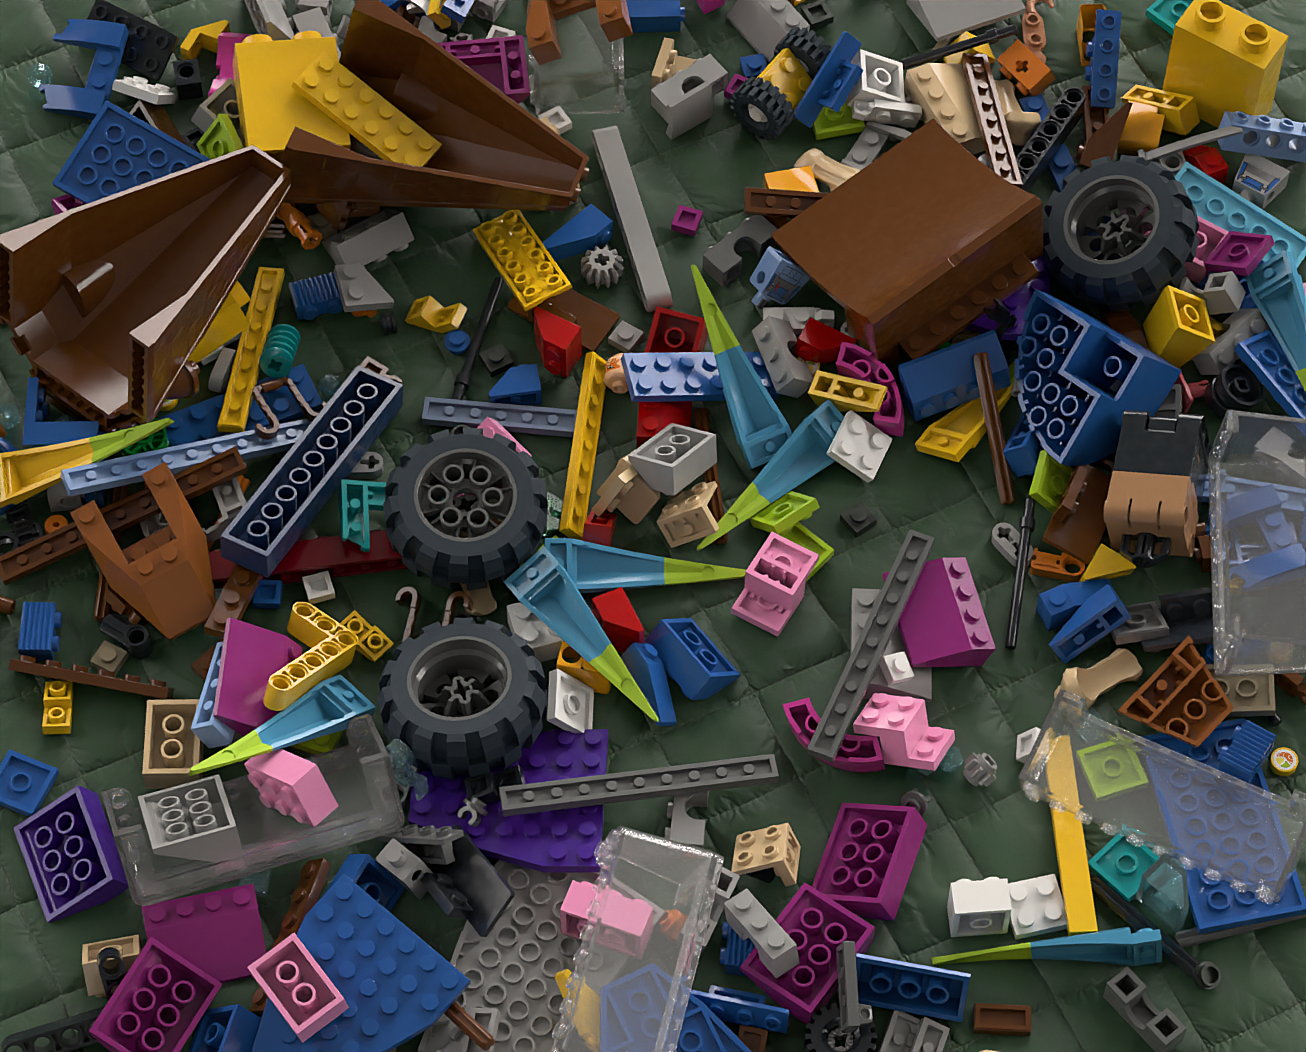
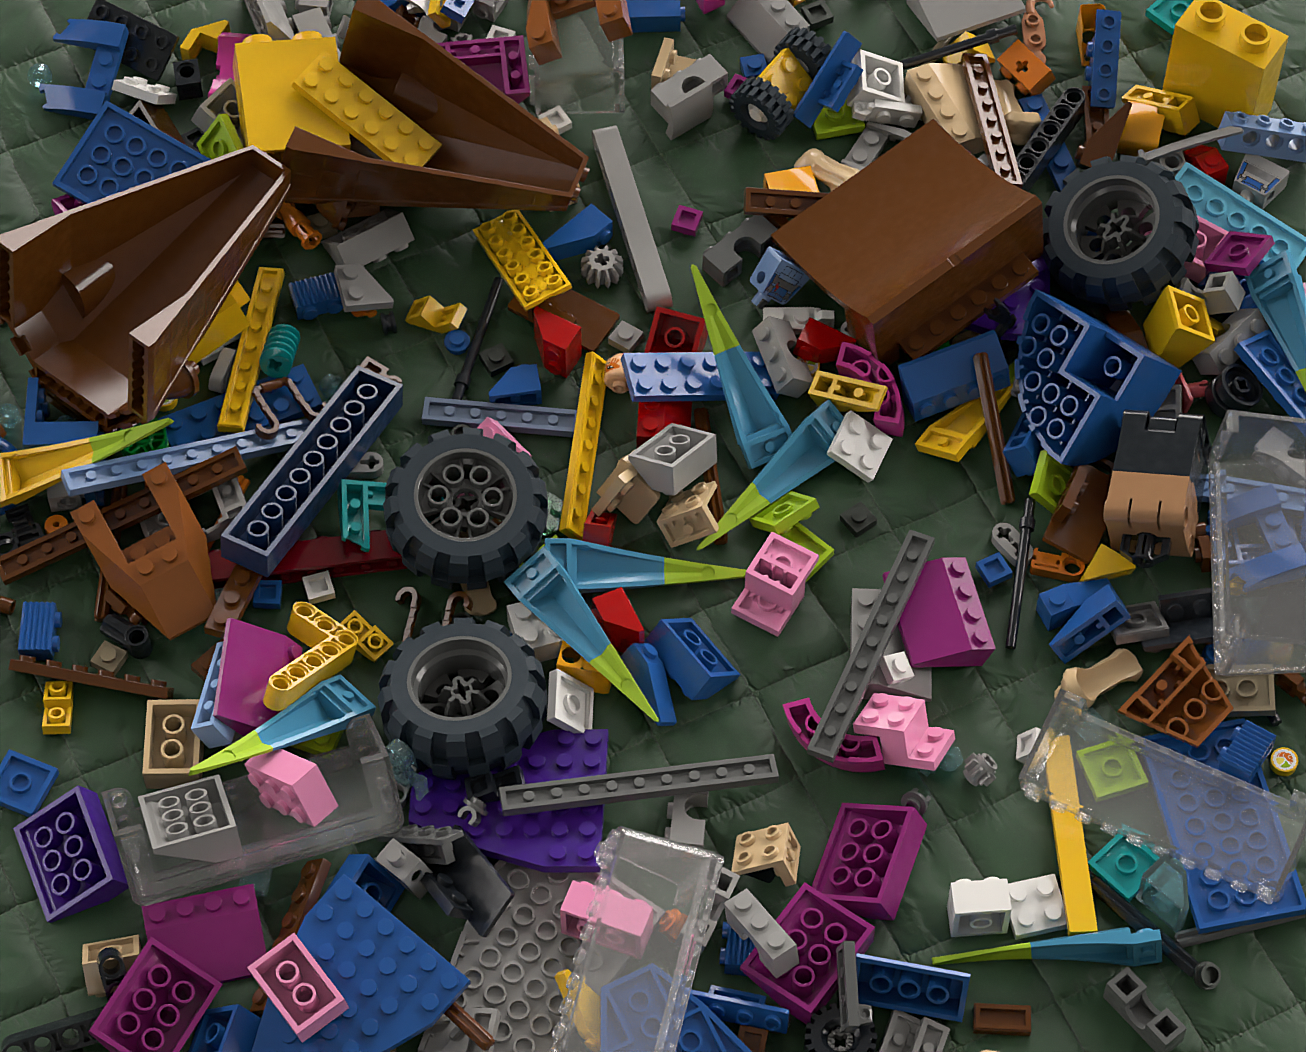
none -> blue plate [975,552,1013,588]

